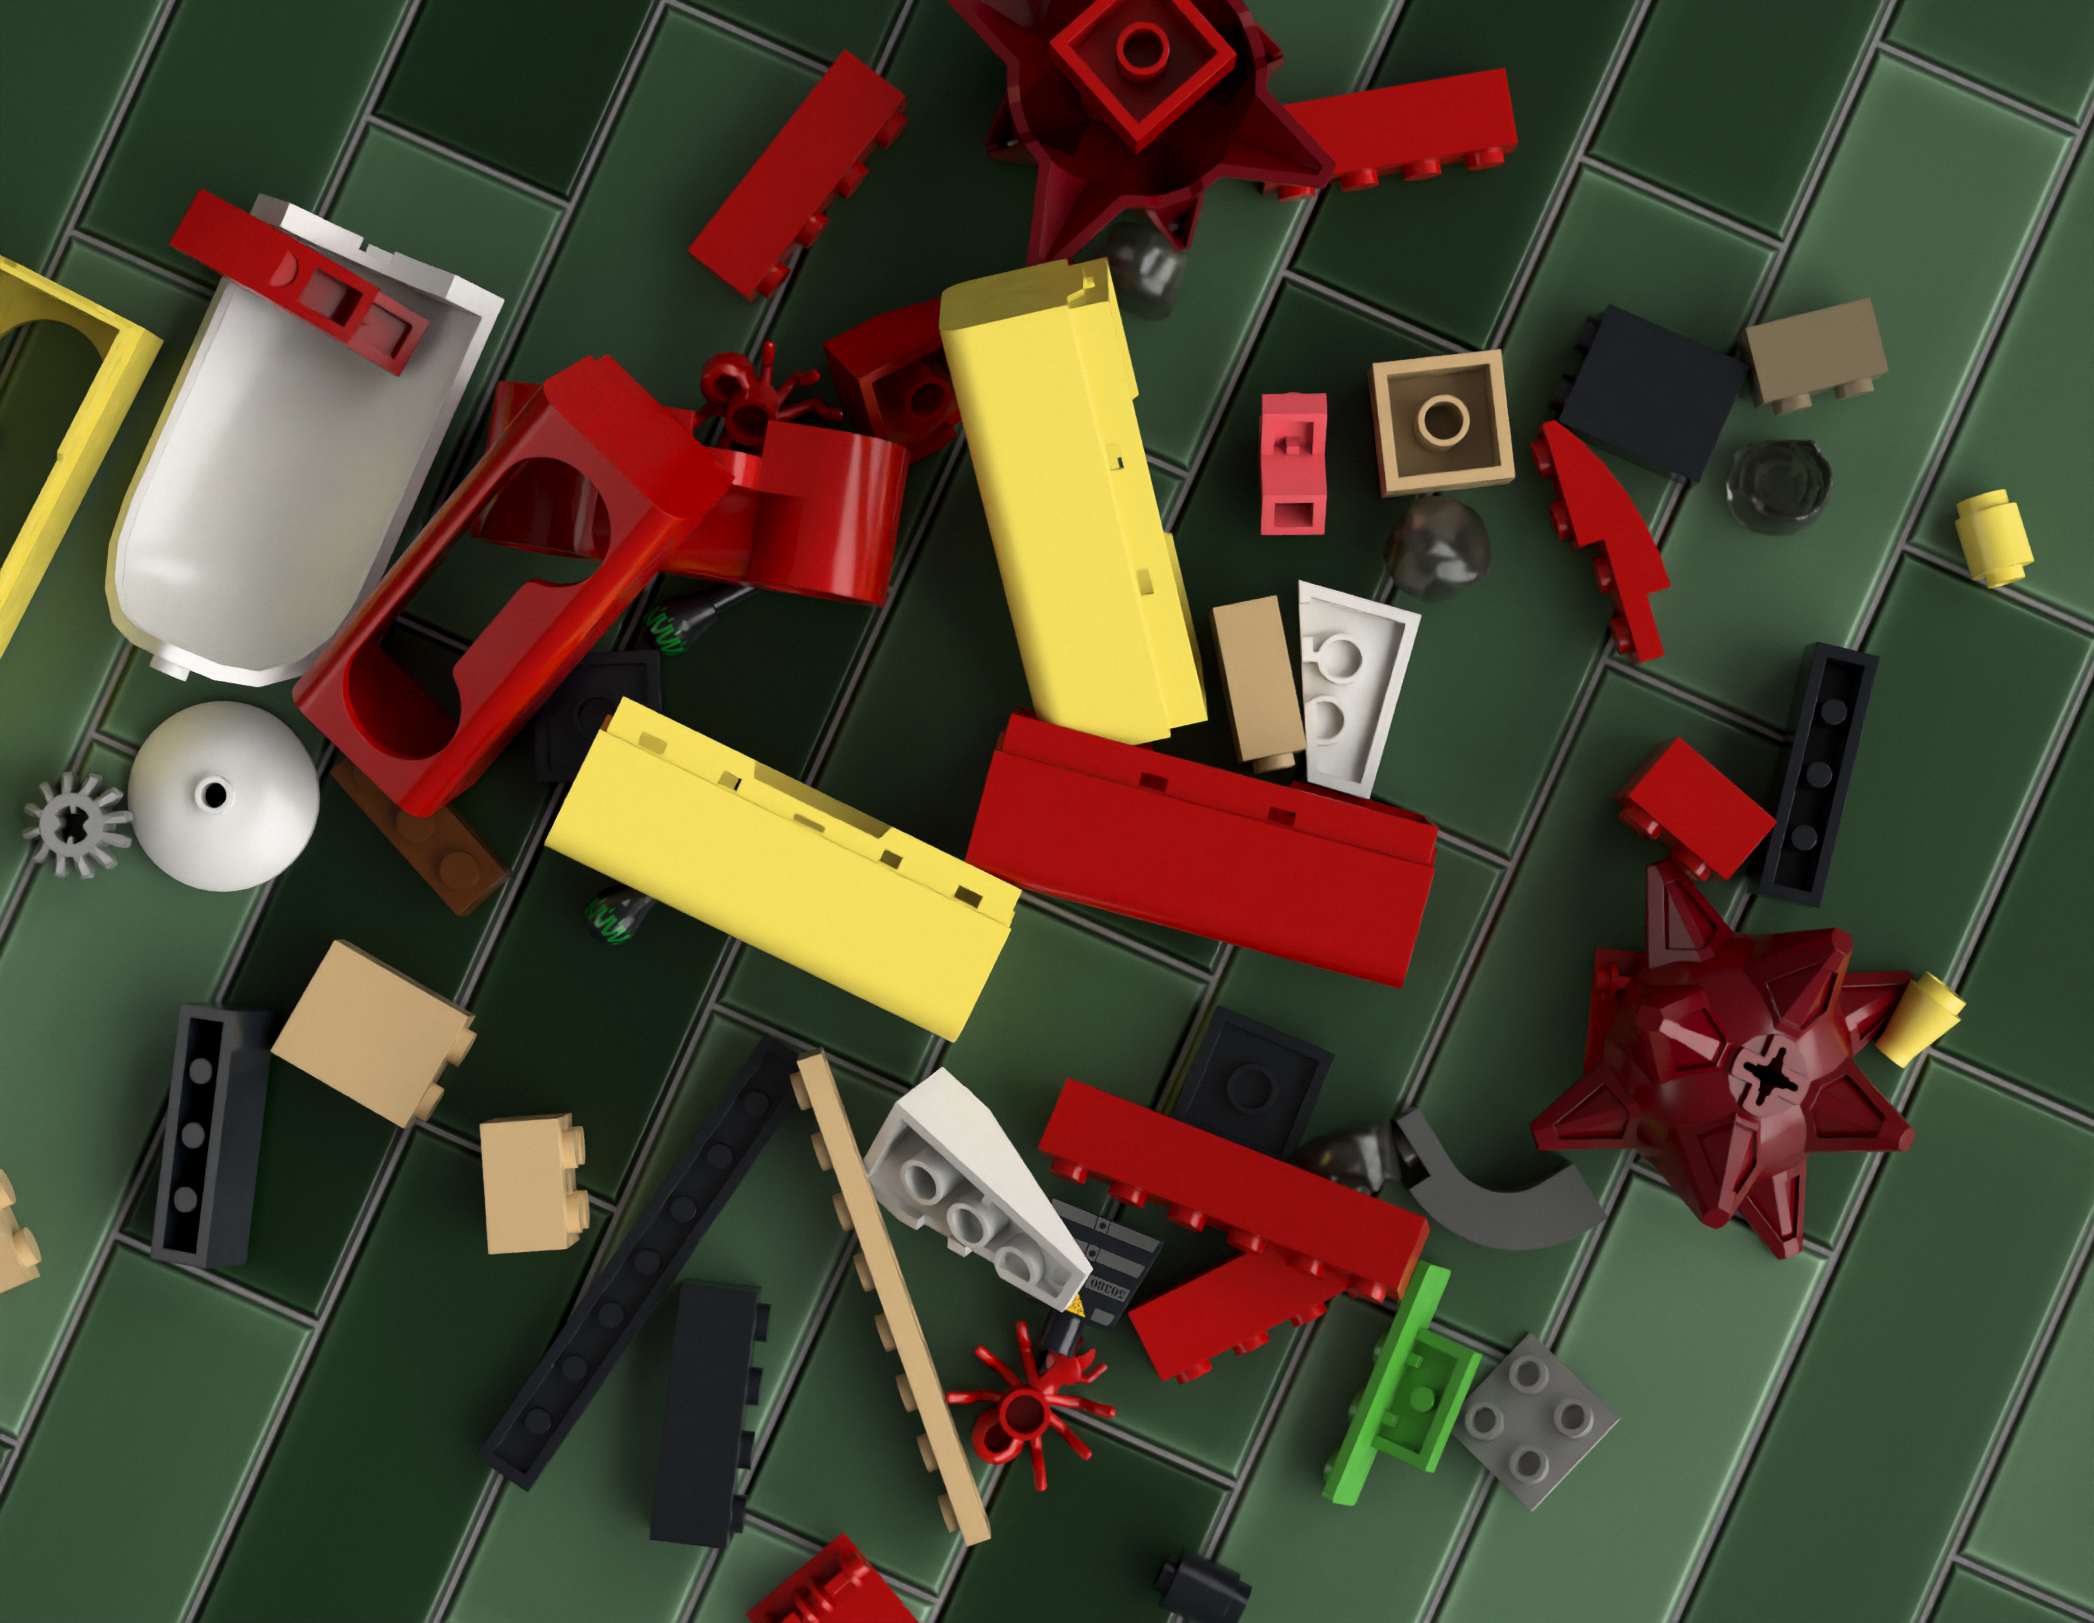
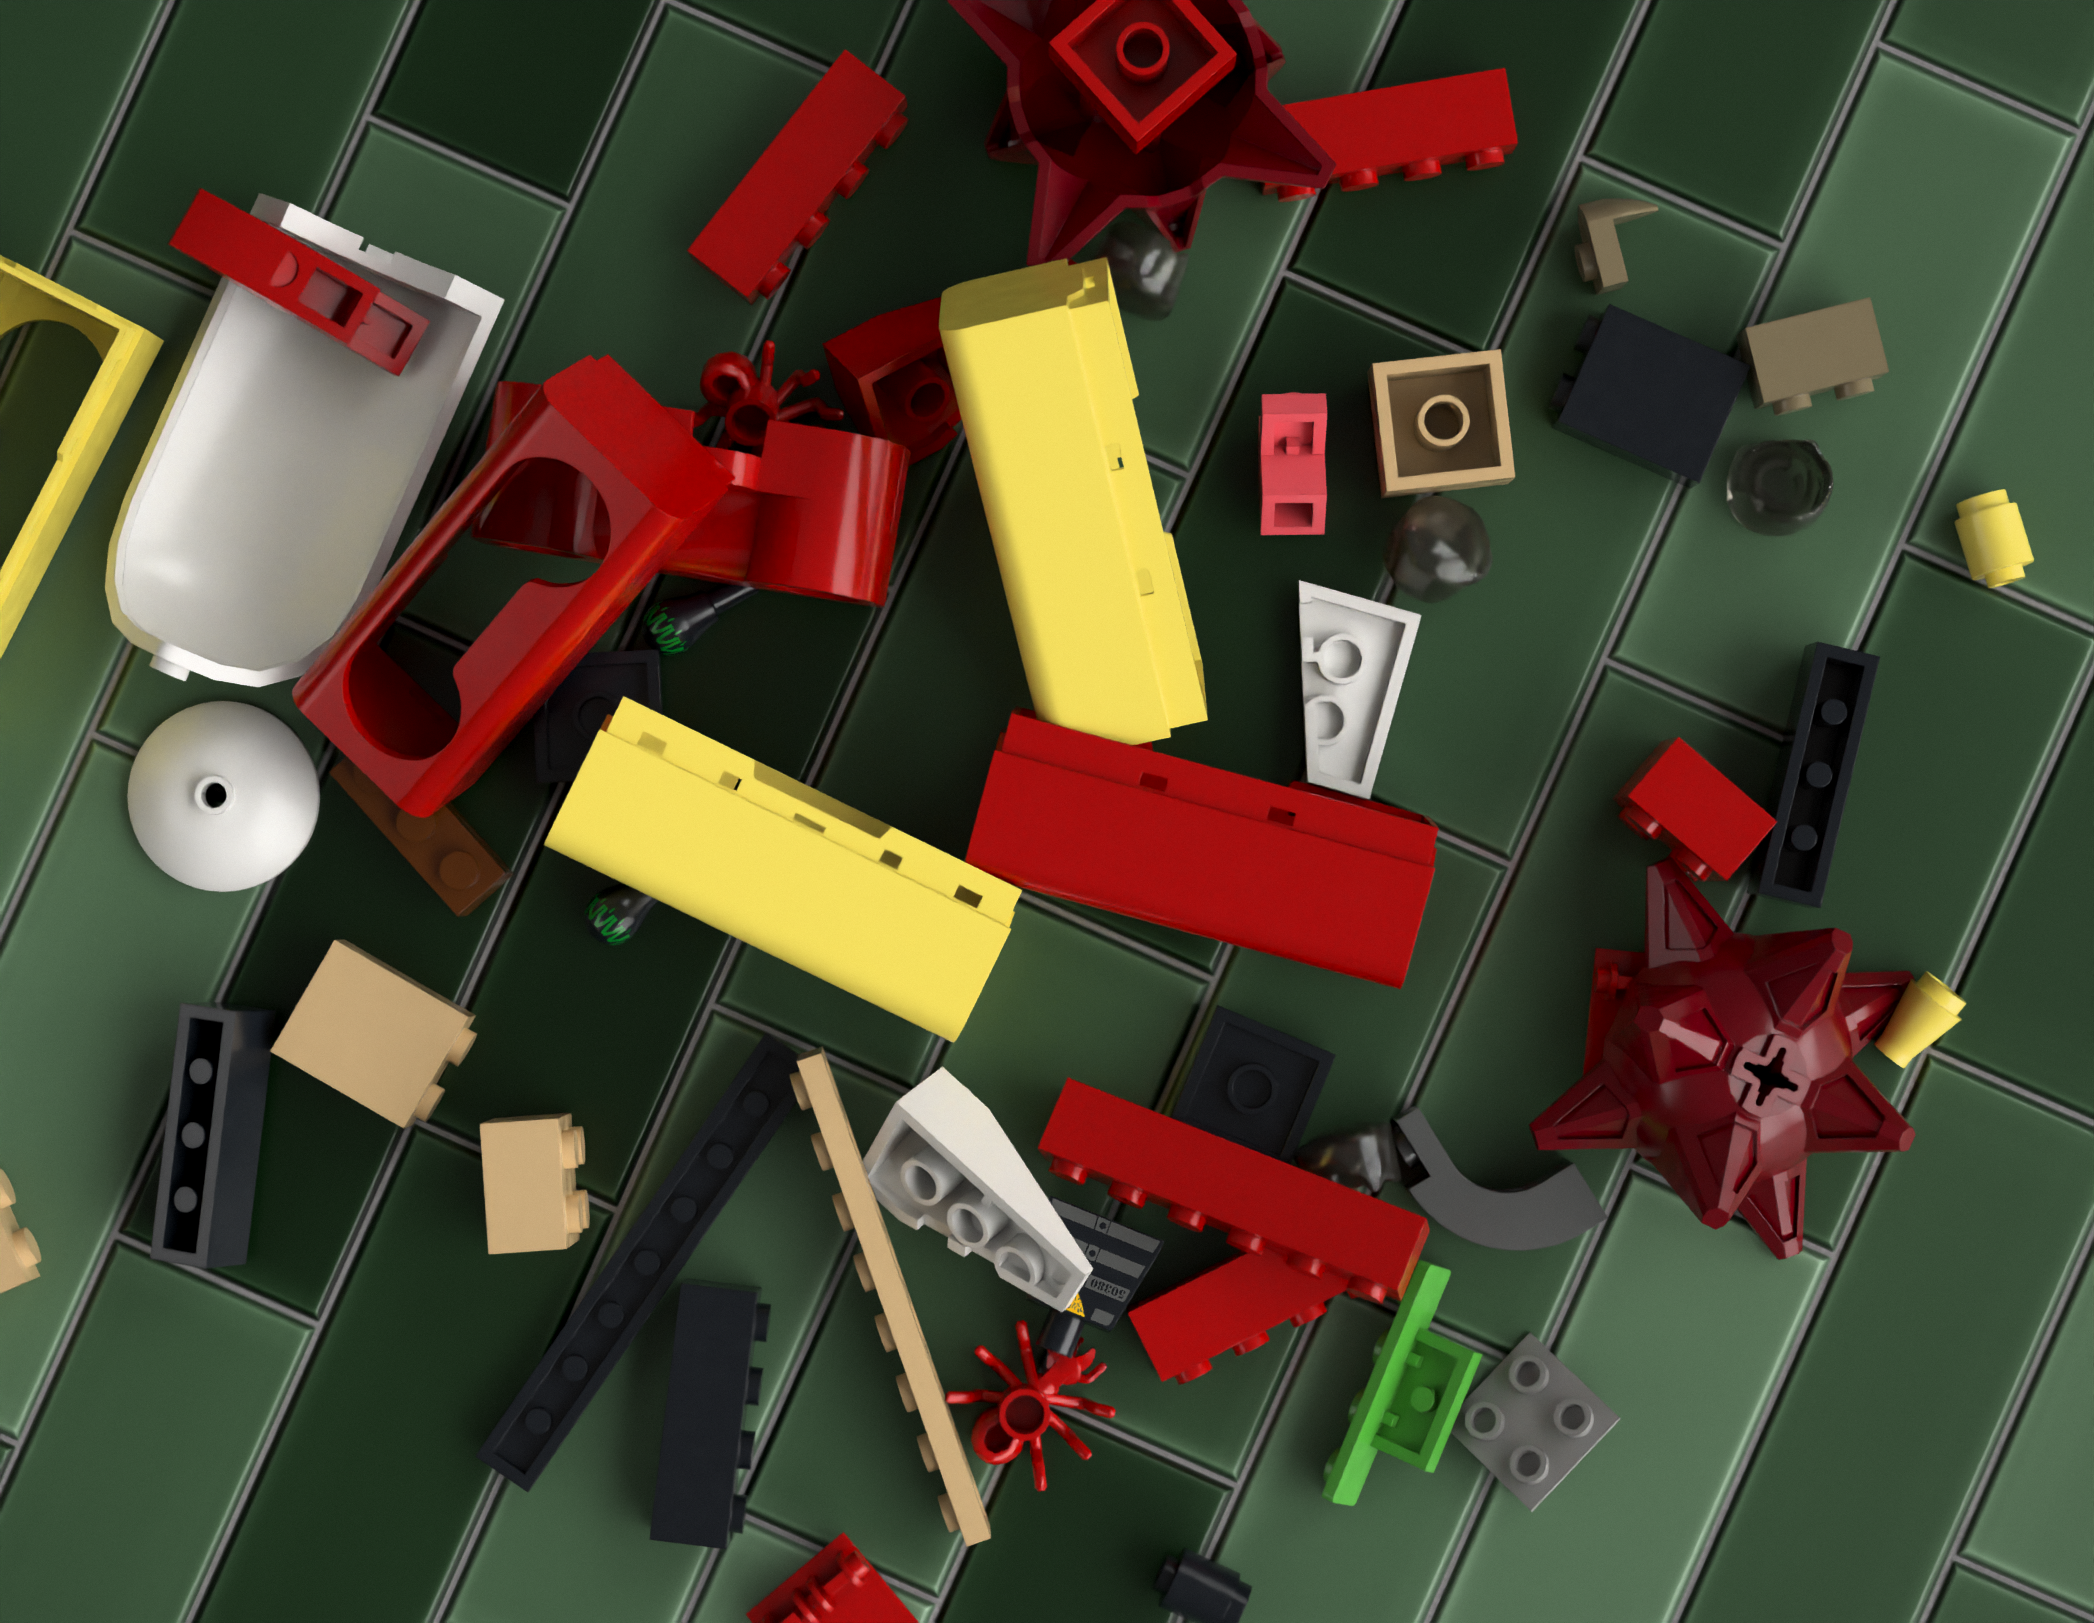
light grey gear [22,771,134,879] -> none
tan brick [1208,595,1307,774] -> none
red slope [1530,420,1671,666] -> none
none -> dark tan plate [1575,198,1659,295]

